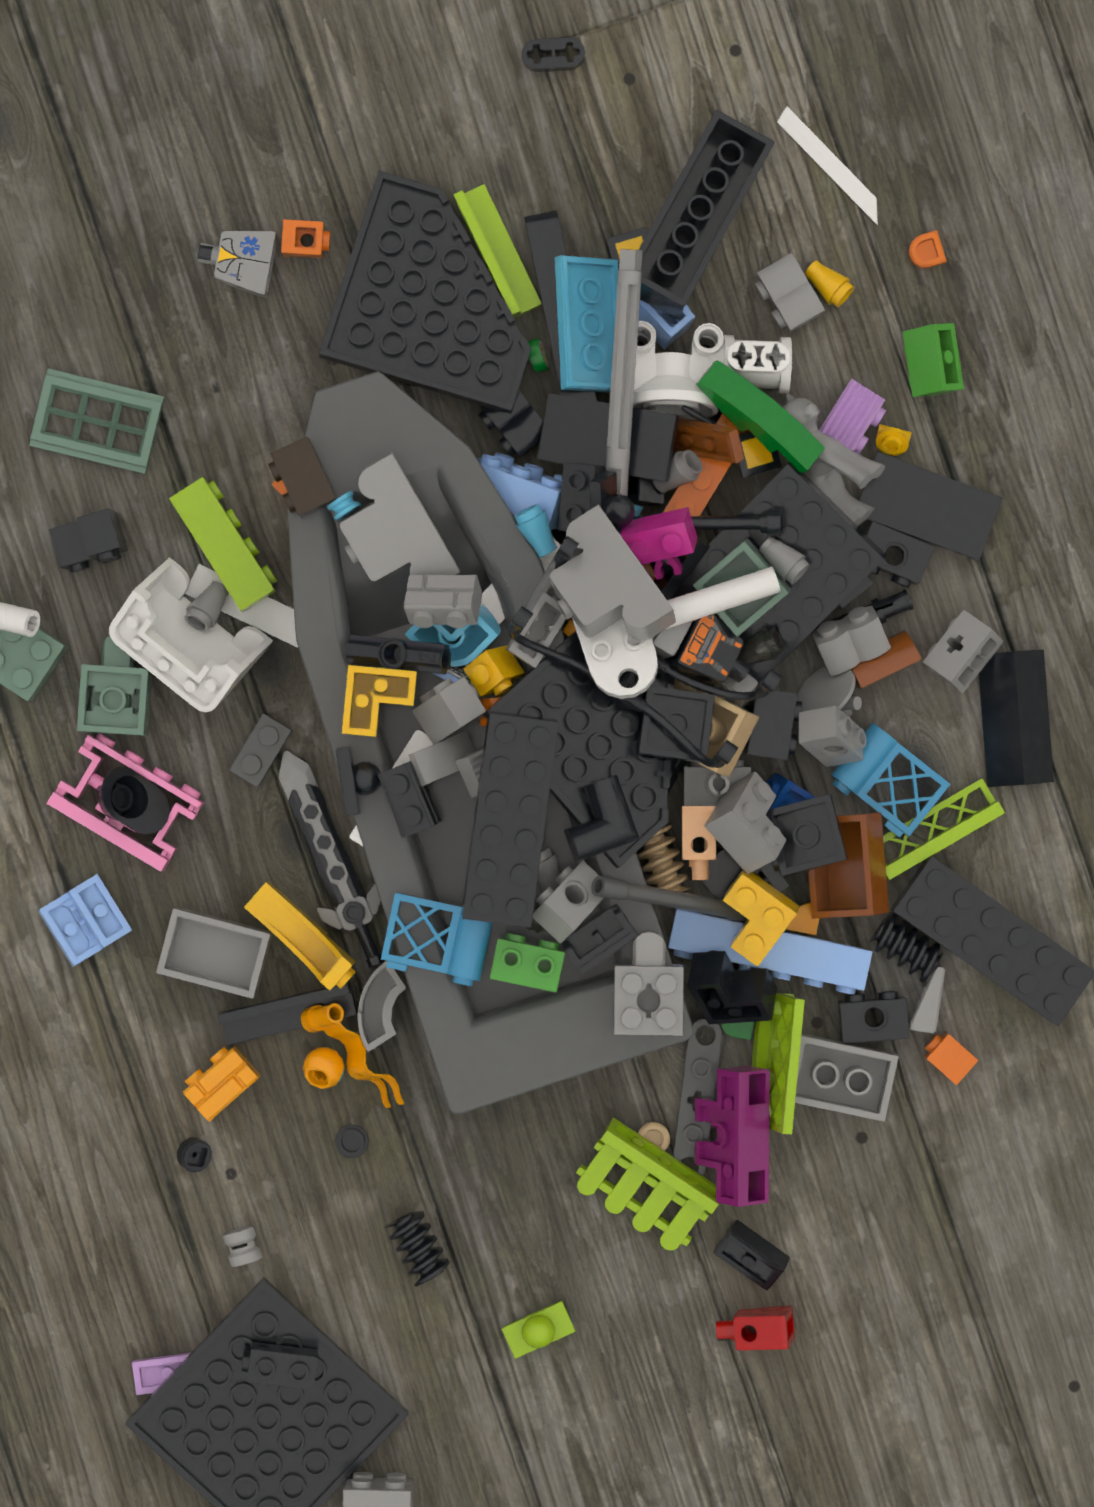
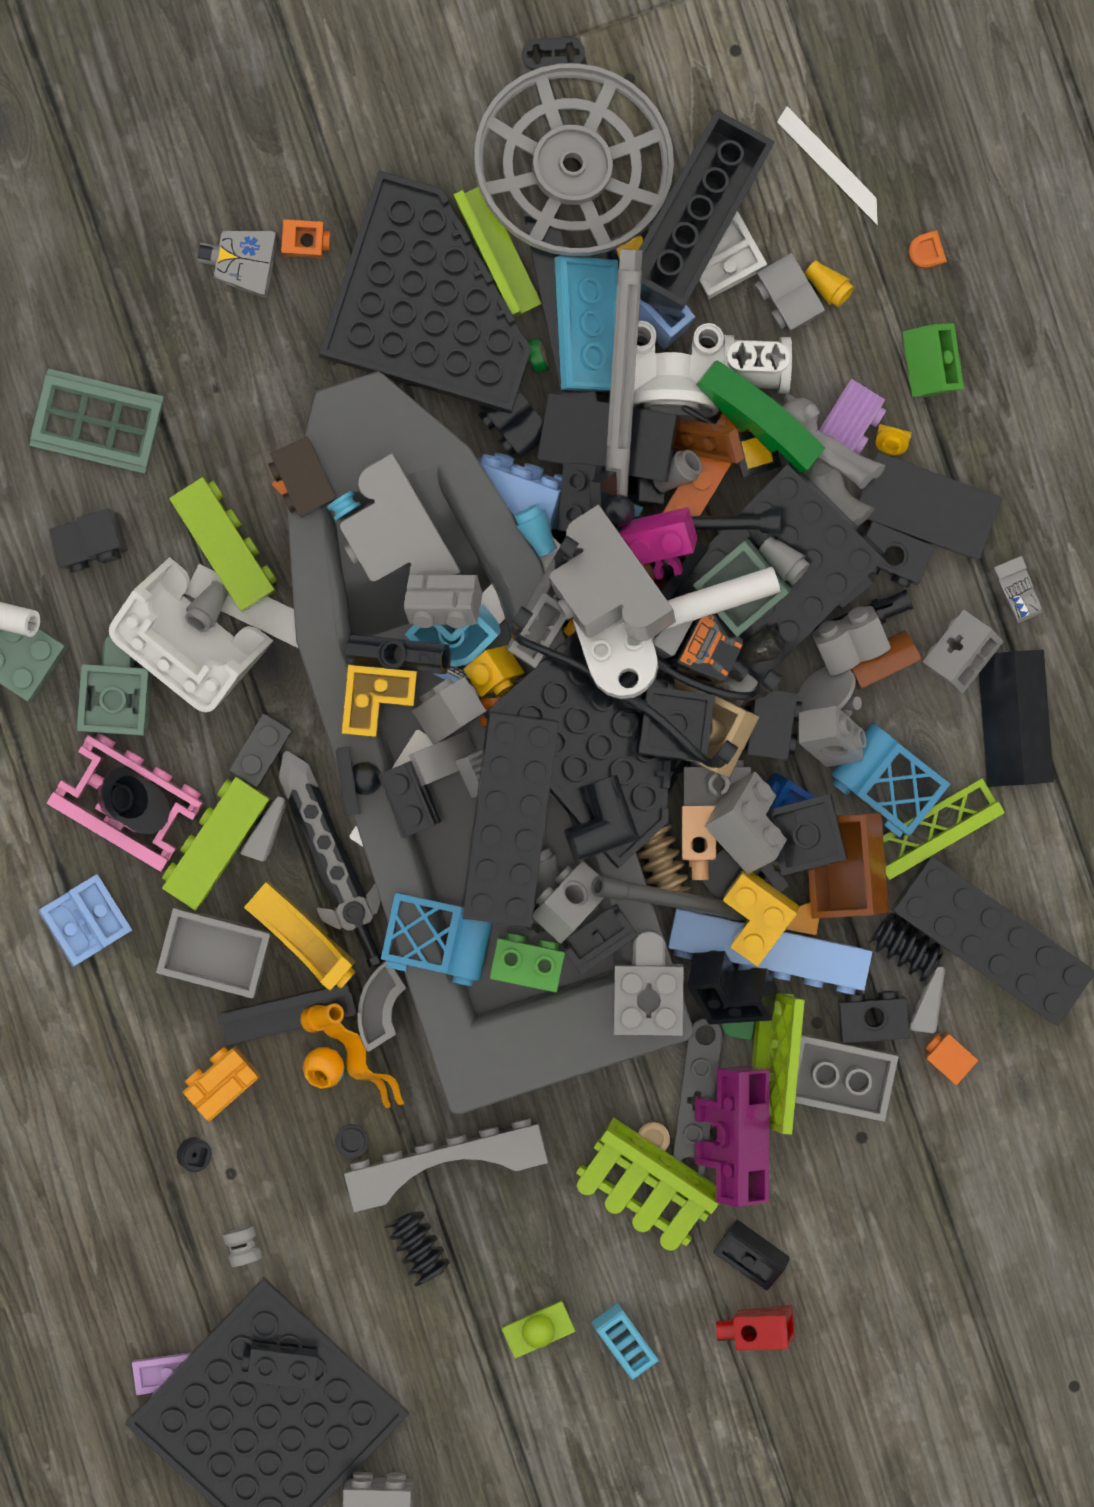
none -> lime brick [162,777,272,911]
none -> light grey slope [240,796,288,862]
none -> light grey arch [344,1118,548,1212]
none -> light grey dish [474,63,674,256]
none -> medium azure slope [592,1303,659,1380]
none -> white wing [699,211,768,299]
none -> light grey leg [990,556,1042,624]

